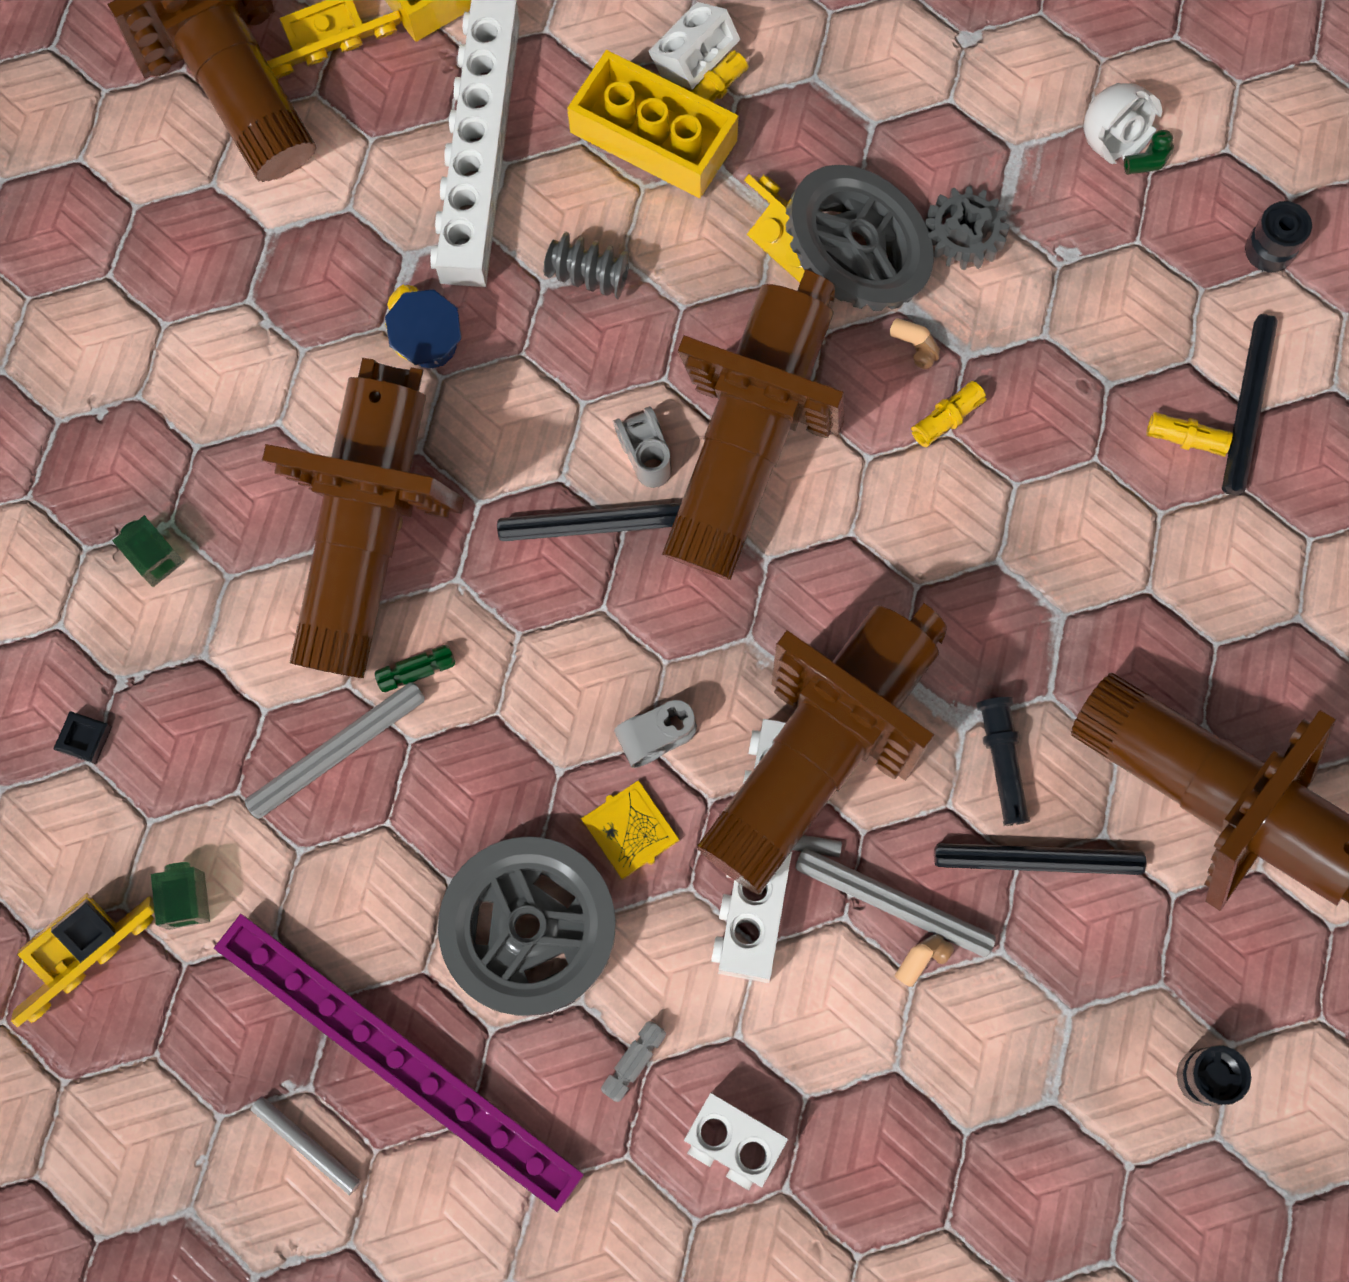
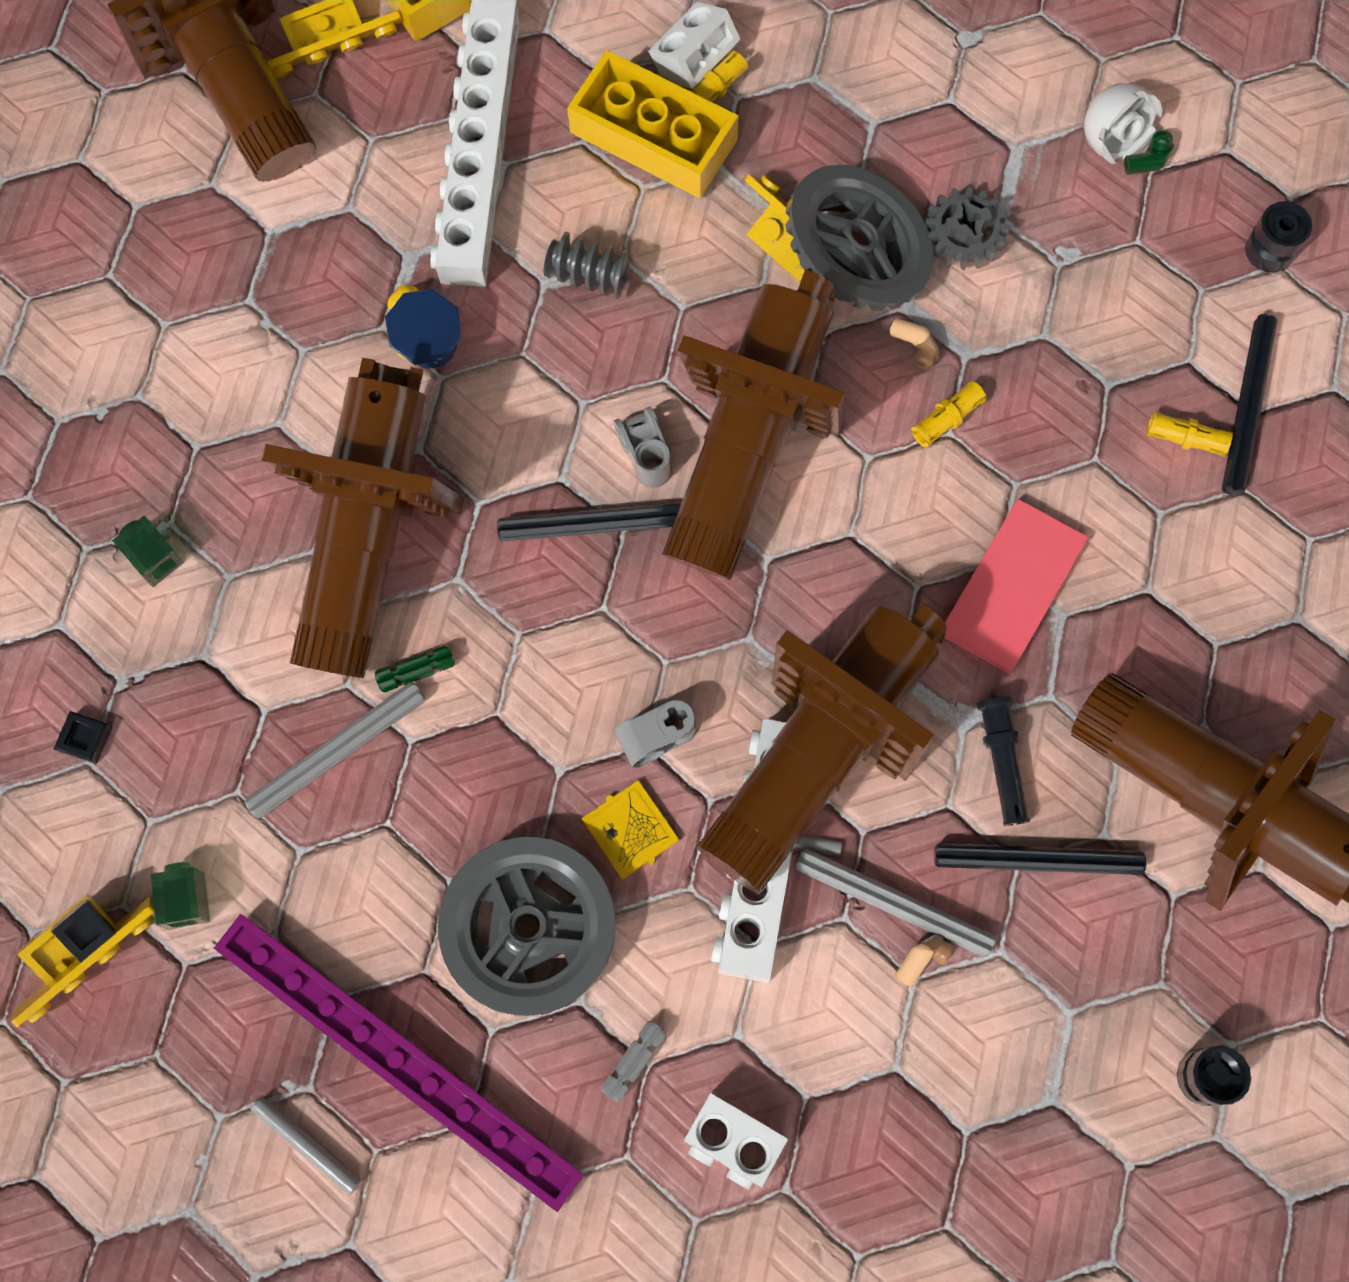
none -> coral tile [944,498,1089,675]

